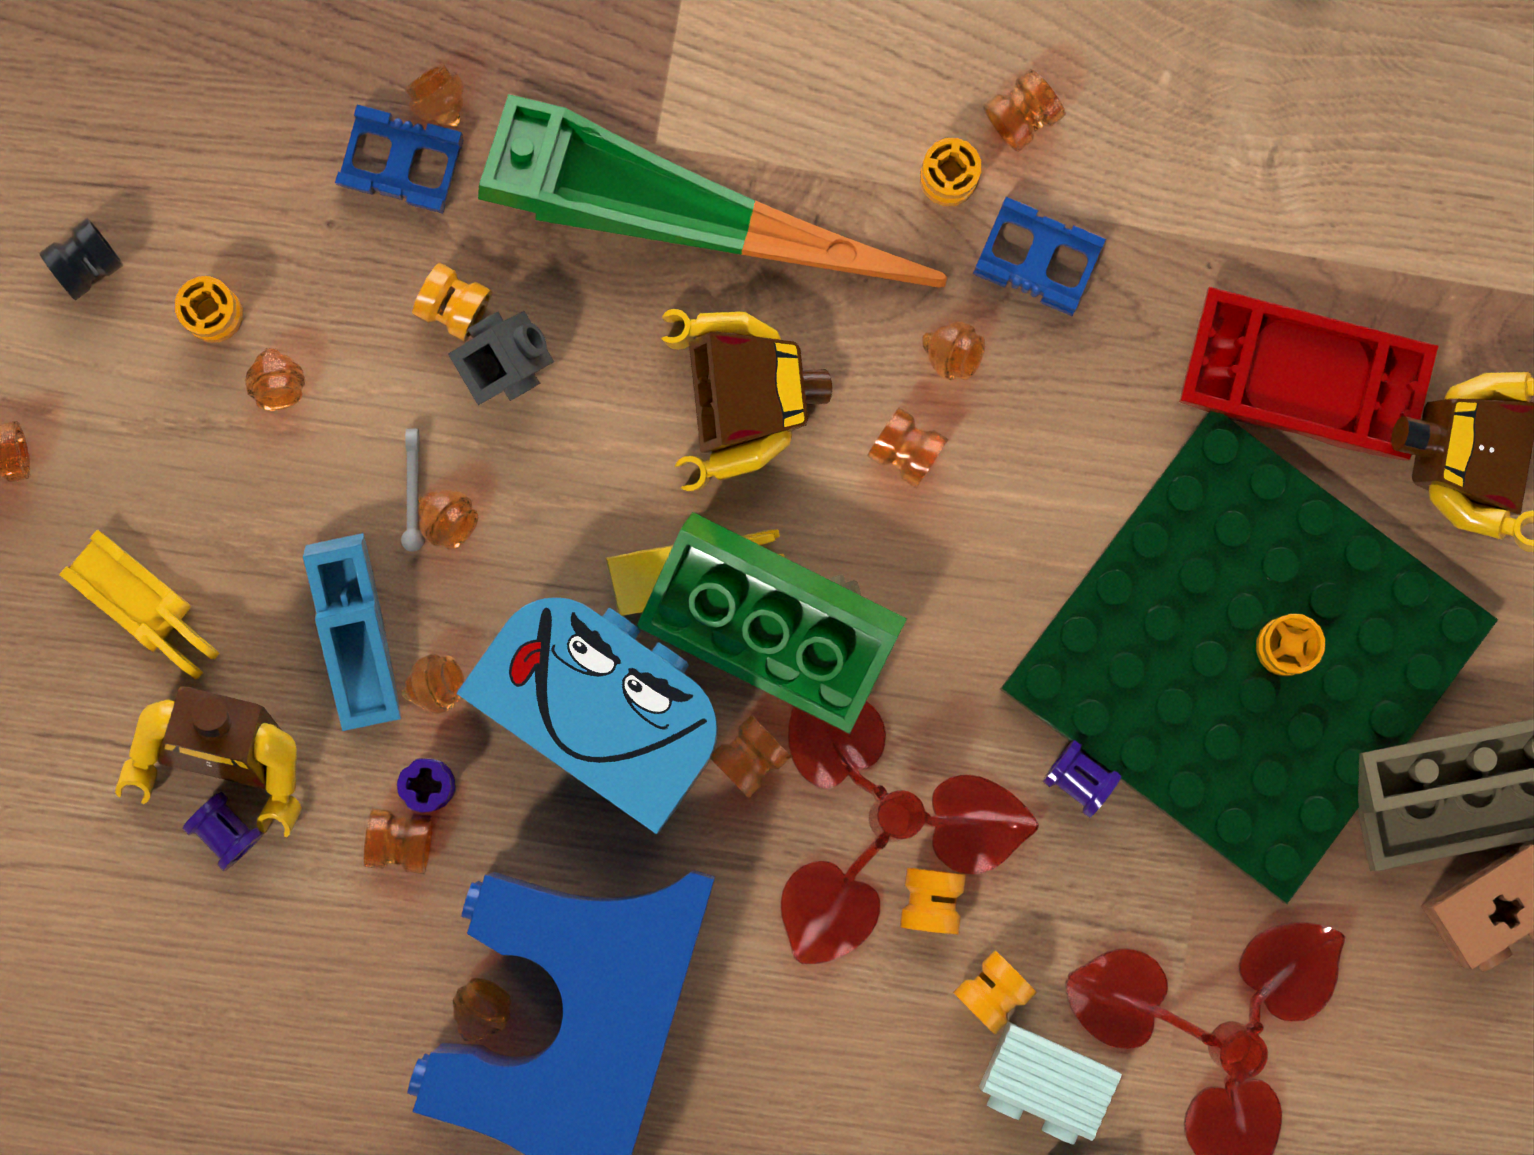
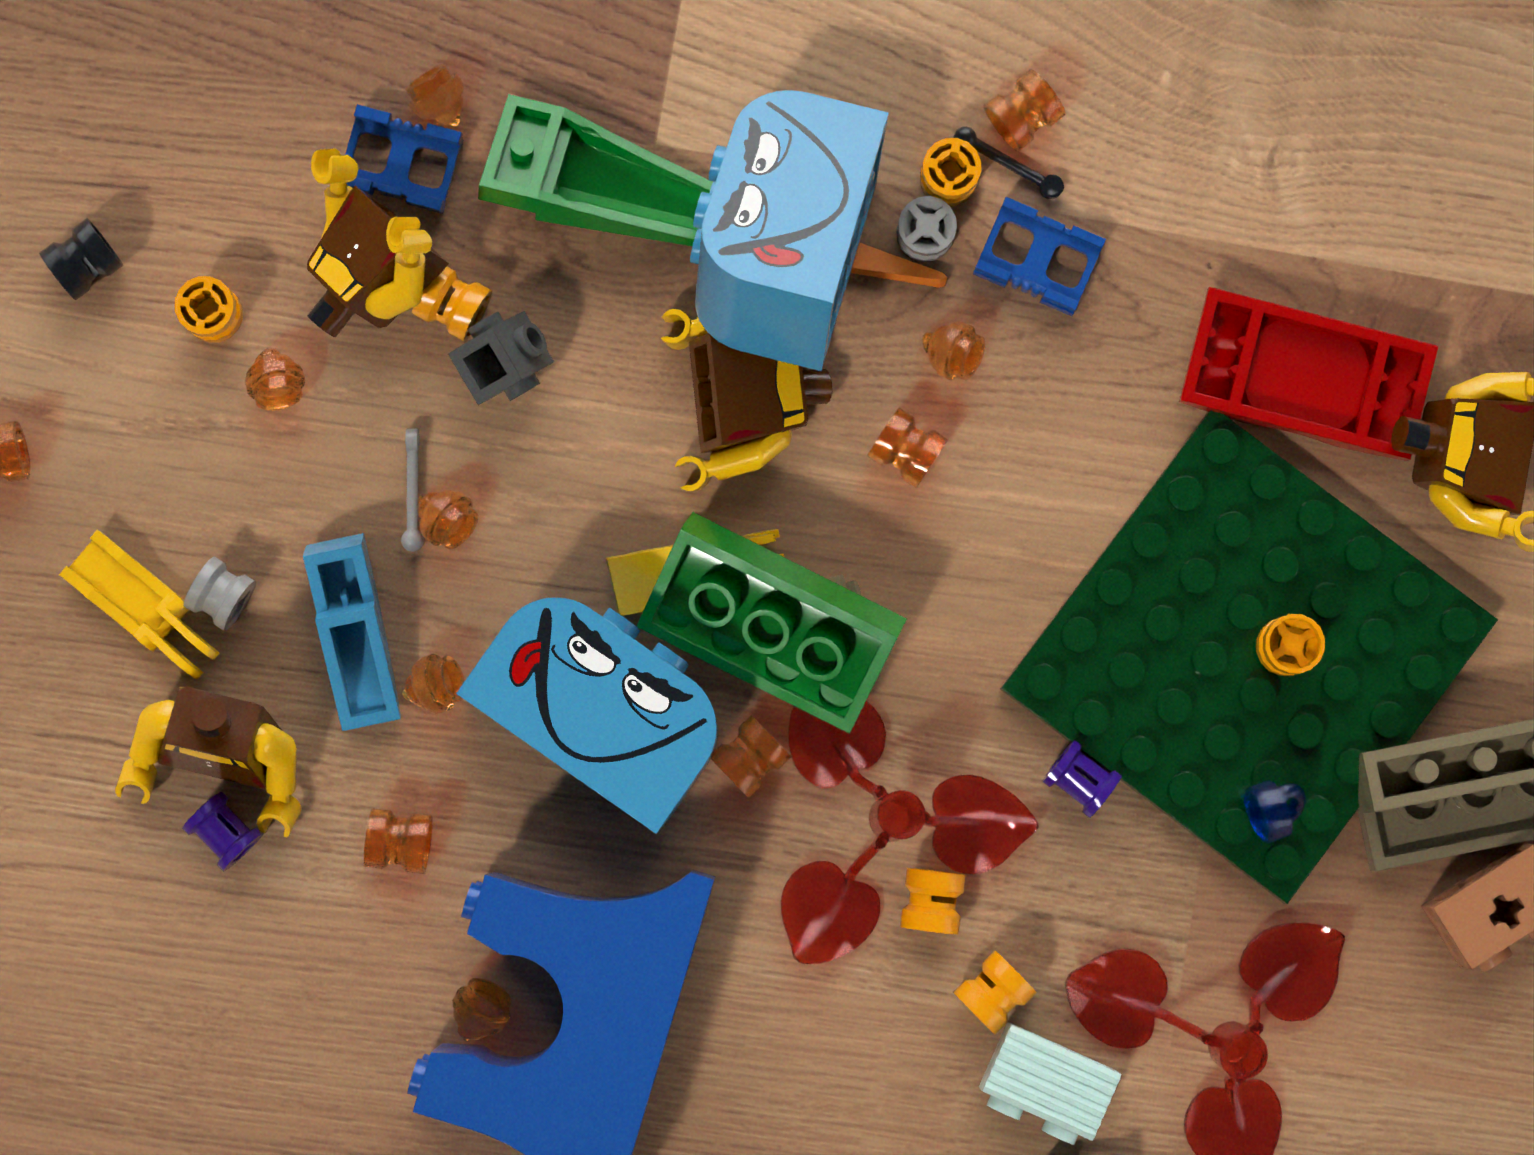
dark purple bush [397,759,456,812] -> none
none -> light grey wheel [183,556,256,631]
none -> torso [307,148,449,338]
none -> brick [690,90,889,371]
none -> light grey wheel [896,196,957,262]
none -> black hinge [954,126,1064,199]
none -> clear blue tile [1244,780,1306,843]

